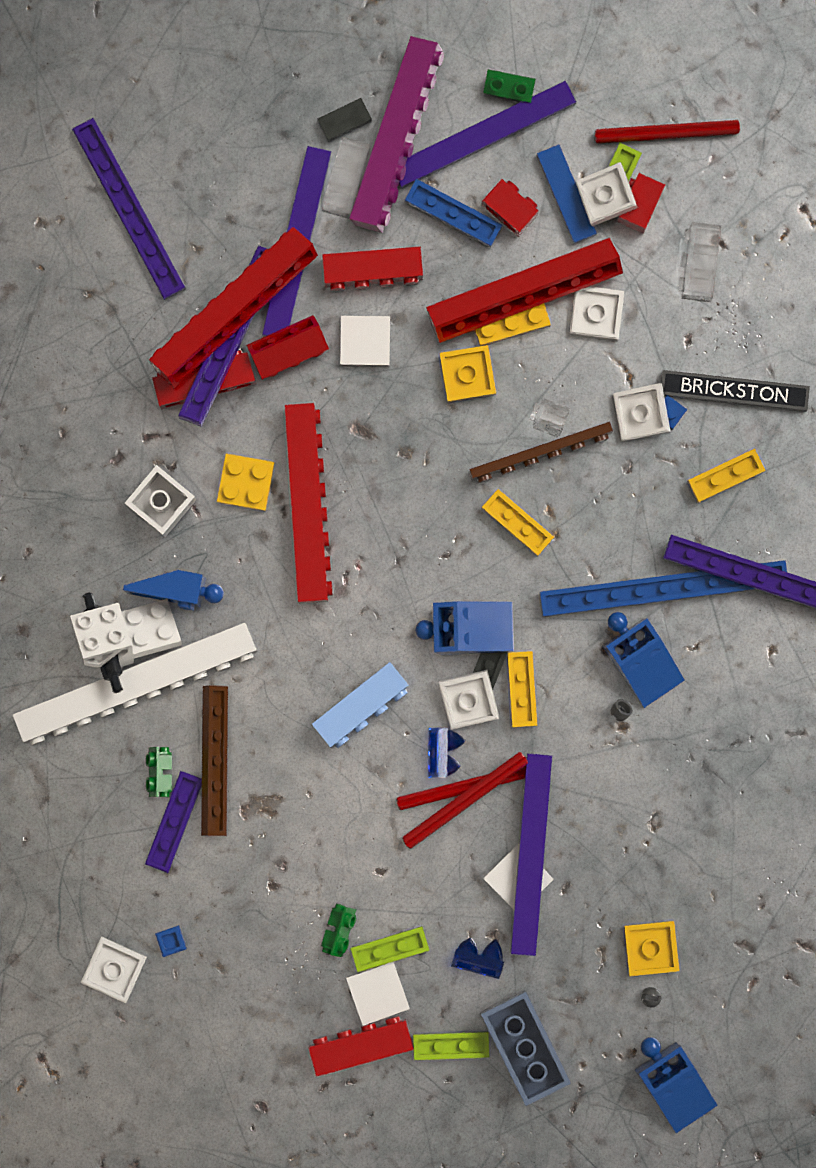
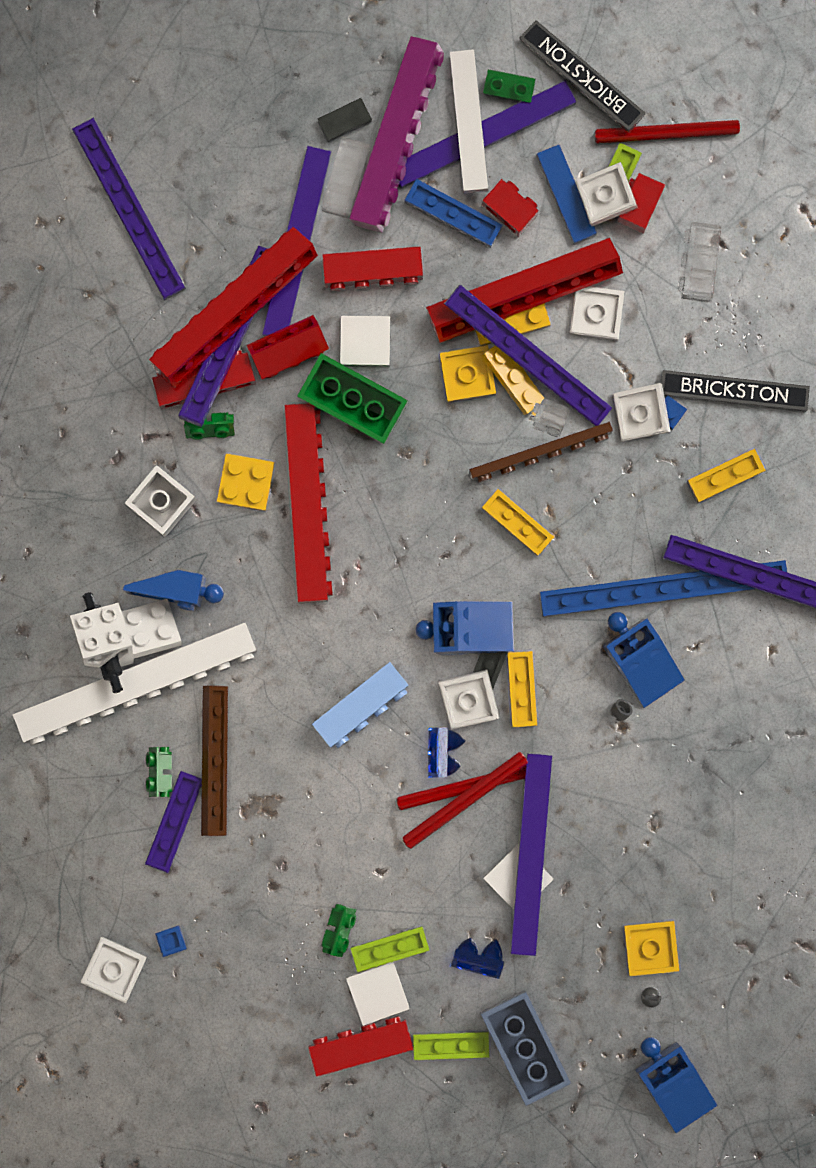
none -> green hinge [184,412,235,440]
none -> green slope [297,353,409,444]
none -> dark purple tile [444,284,612,426]
none -> white tile [450,49,488,194]
none -> yellow plate [481,345,546,415]
none -> tile [520,20,645,133]

